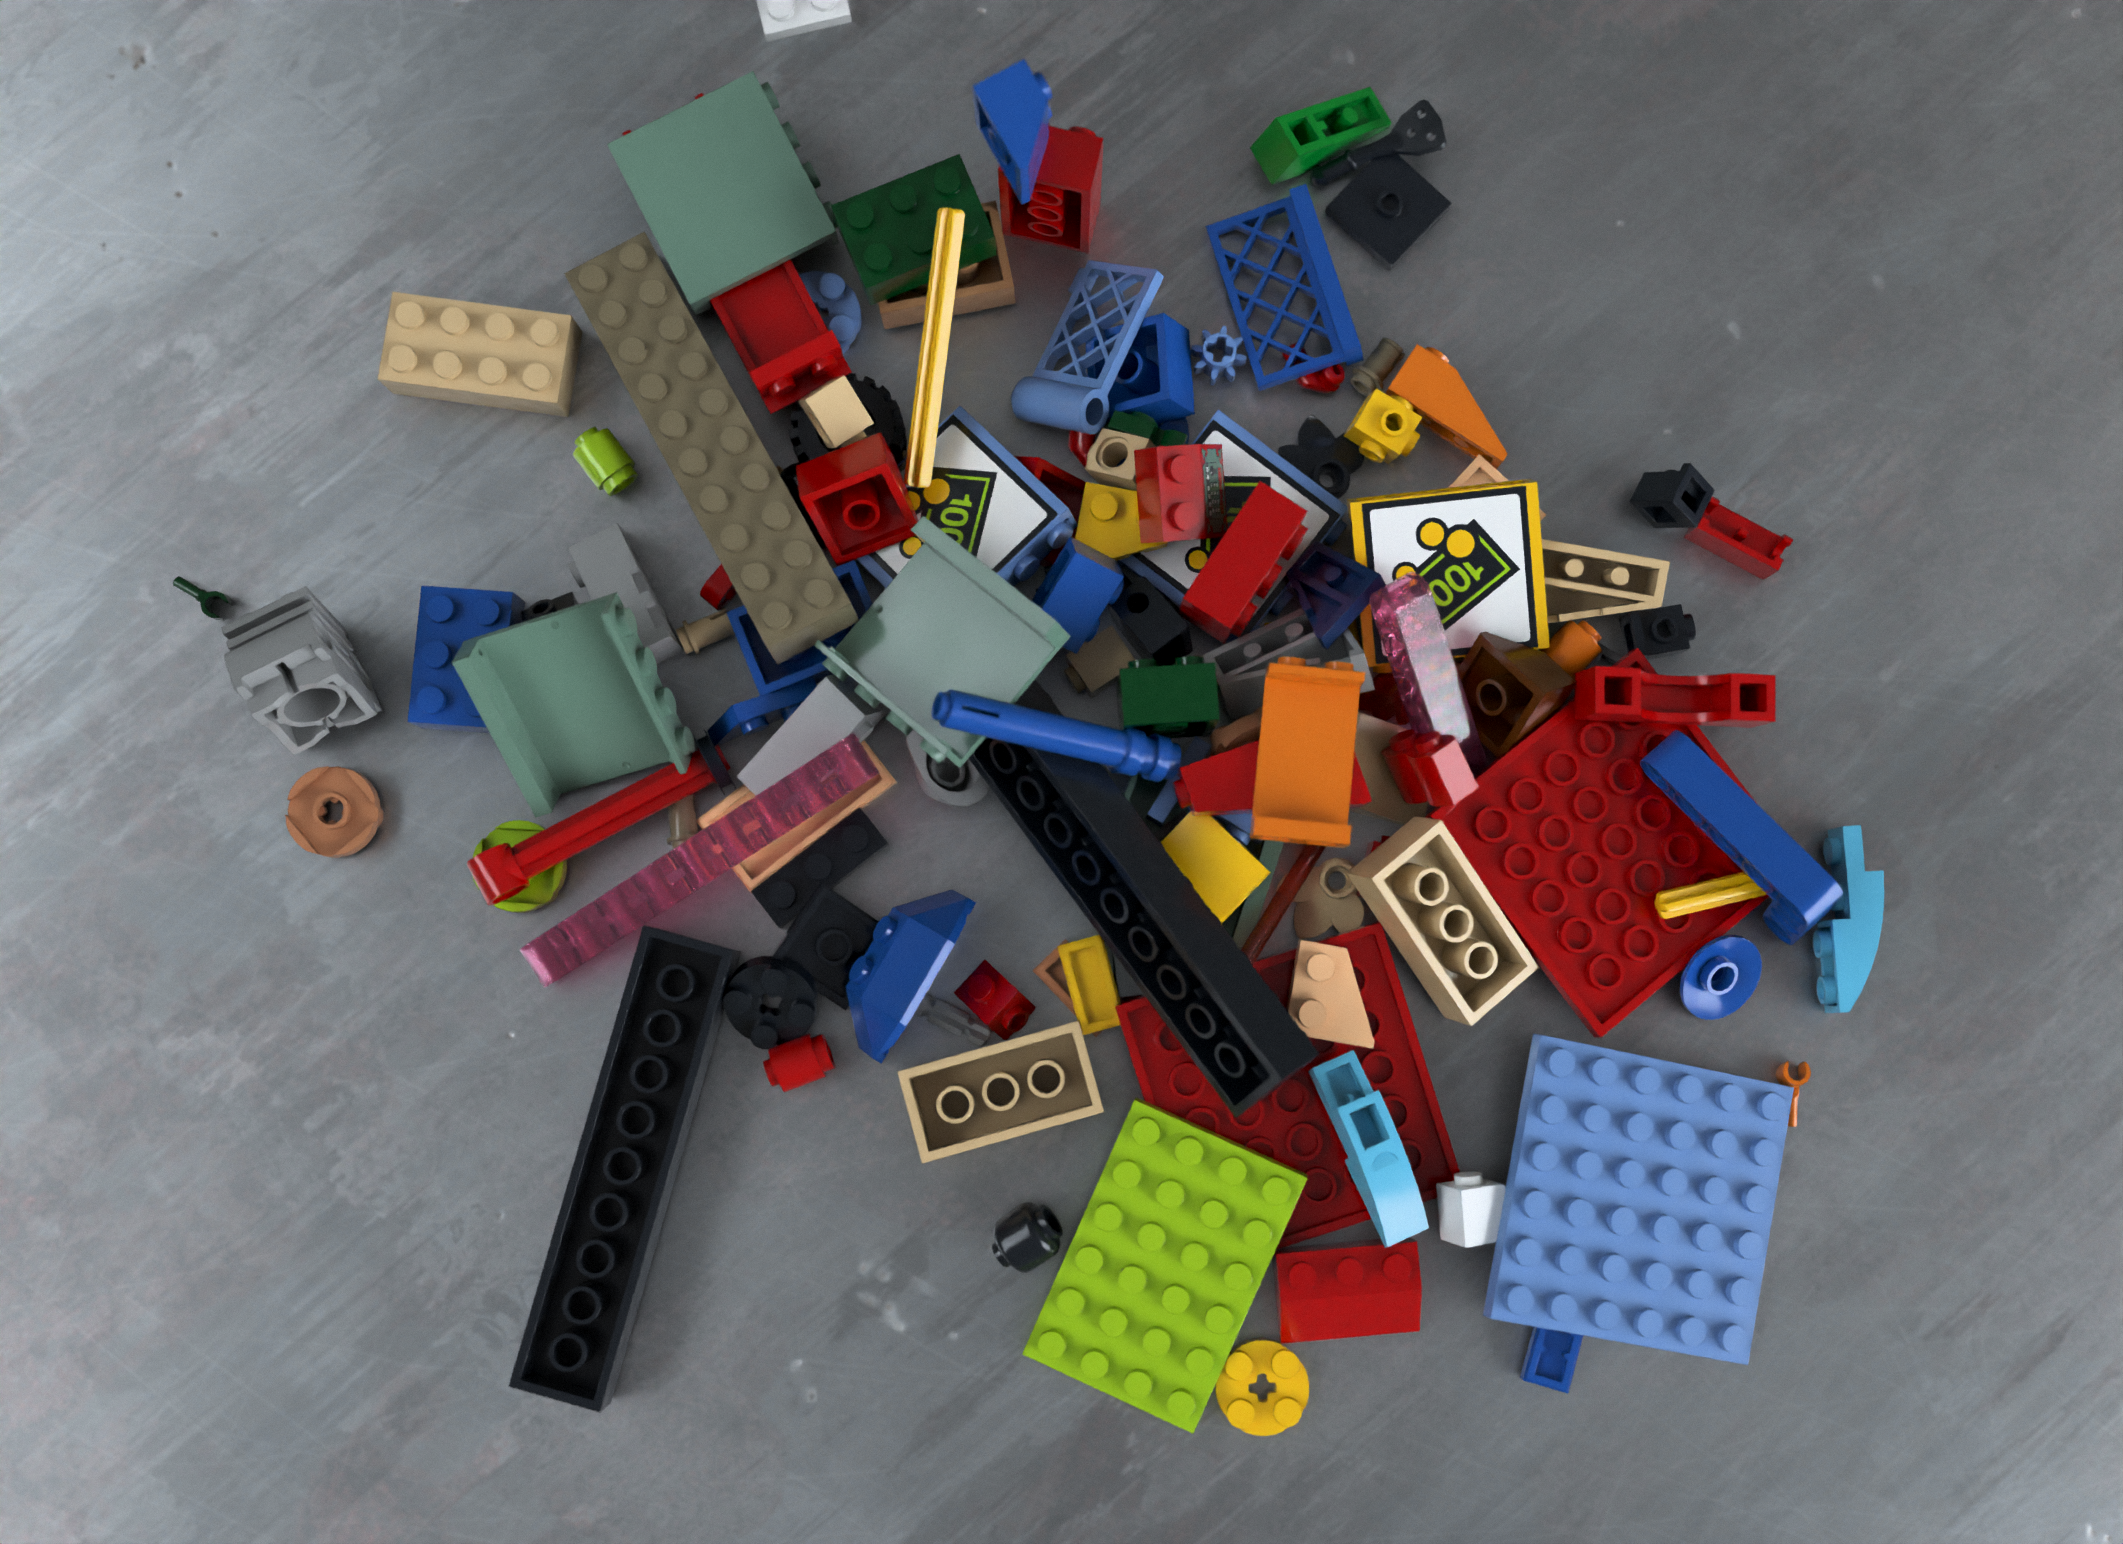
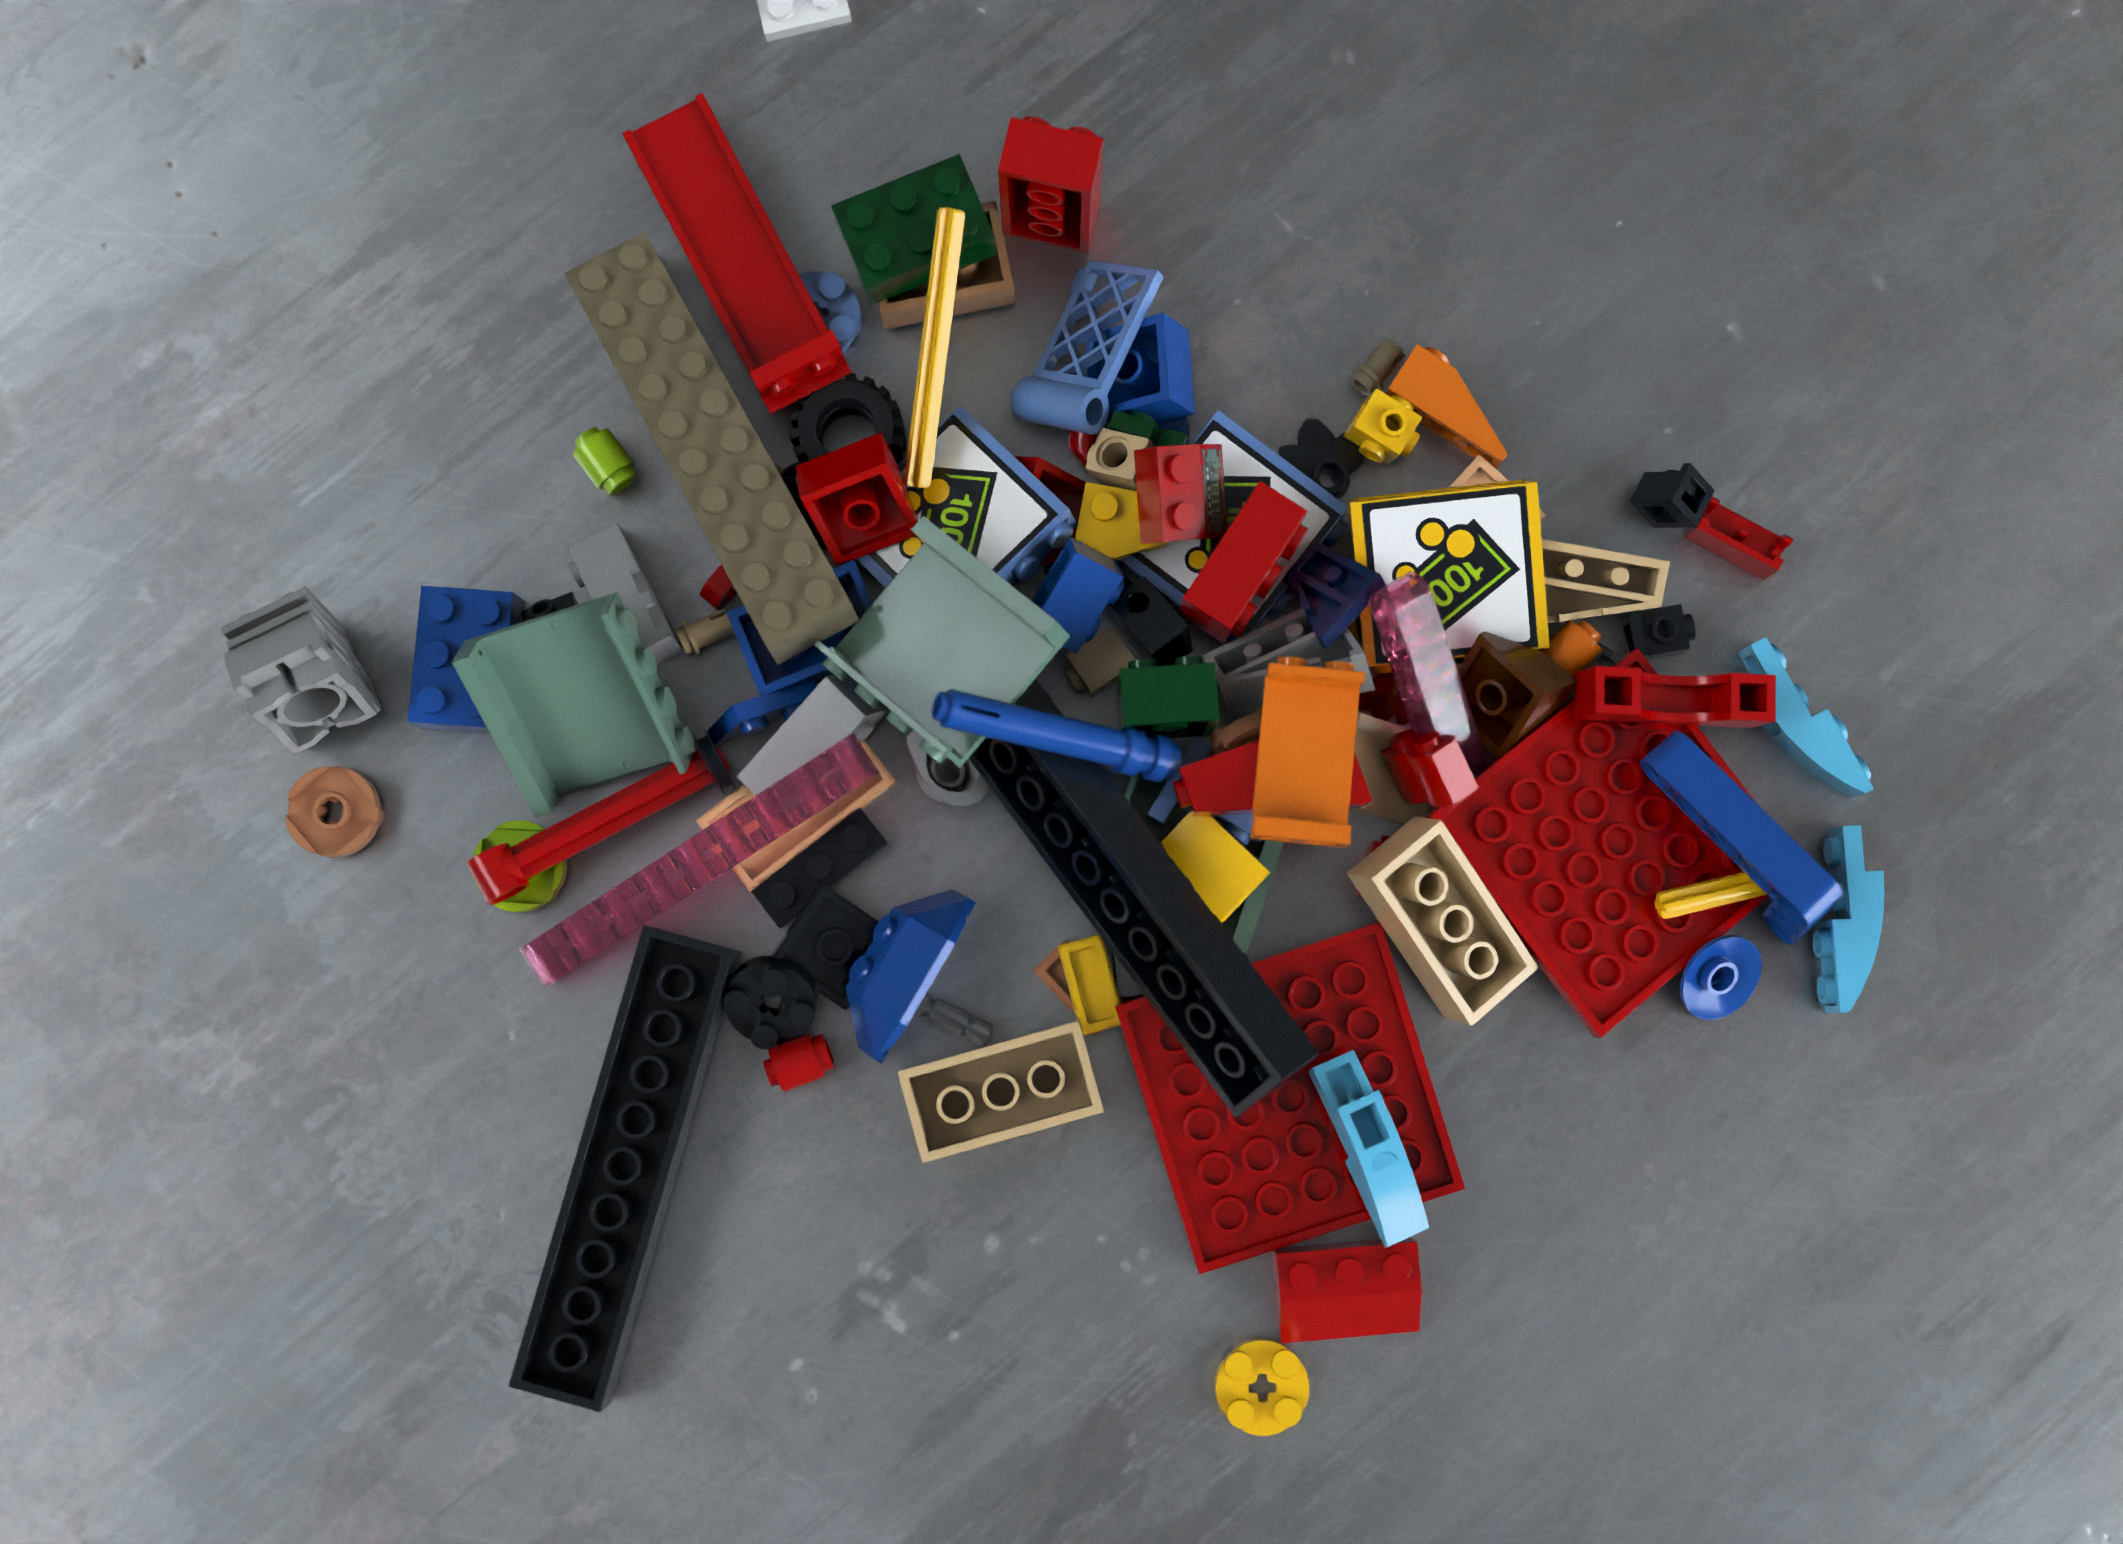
dark green hand [173,576,232,620] -> none
tan brick [378,292,583,417] -> none
sand green panel [607,71,839,315] -> none
dark tan pin [666,794,704,853] -> none
tan brick [798,375,874,448] -> none
red bracket [954,960,1036,1040] -> none
blue slope [972,59,1052,205] -> none
black head [992,1202,1063,1273] -> none
lime plate [1022,1097,1308,1434] -> none
medium blue gear [1191,326,1247,385] -> none
blue fence [1206,184,1364,391] -> none
clear red bar [1241,844,1326,965] -> none
green slope [1250,87,1393,185] -> none
tan plate [1275,858,1364,939] -> none
red arm [1281,342,1345,393] -> none
light nougat wing [1286,939,1374,1048] -> none
black piece [1310,100,1447,186] -> none
black plate [1325,153,1452,271] -> none
white slope [1436,1171,1506,1248] -> none
medium blue plate [1483,1034,1794,1365] -> none
blue plate [1520,1327,1583,1394] -> none
orange hand [1775,1061,1811,1127] -> none
none -> medium azure slope [1737,637,1874,798]

